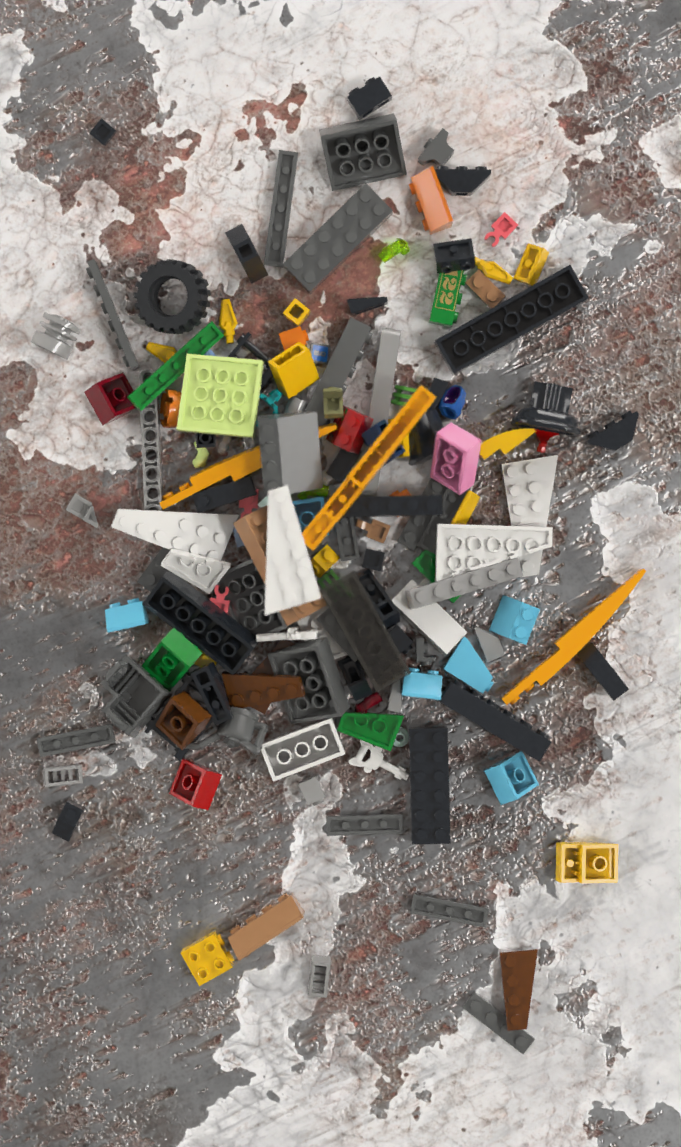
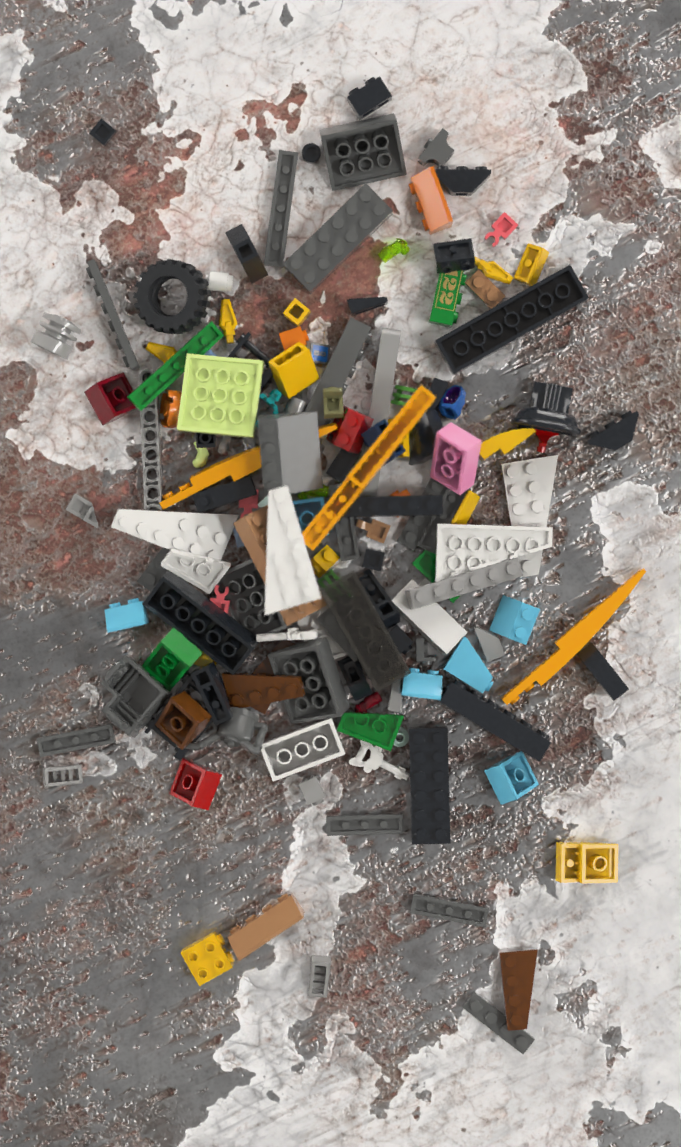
black slope [52,799,86,842] -> none
none -> white brick [206,271,234,292]
none -> black tile [302,143,321,164]

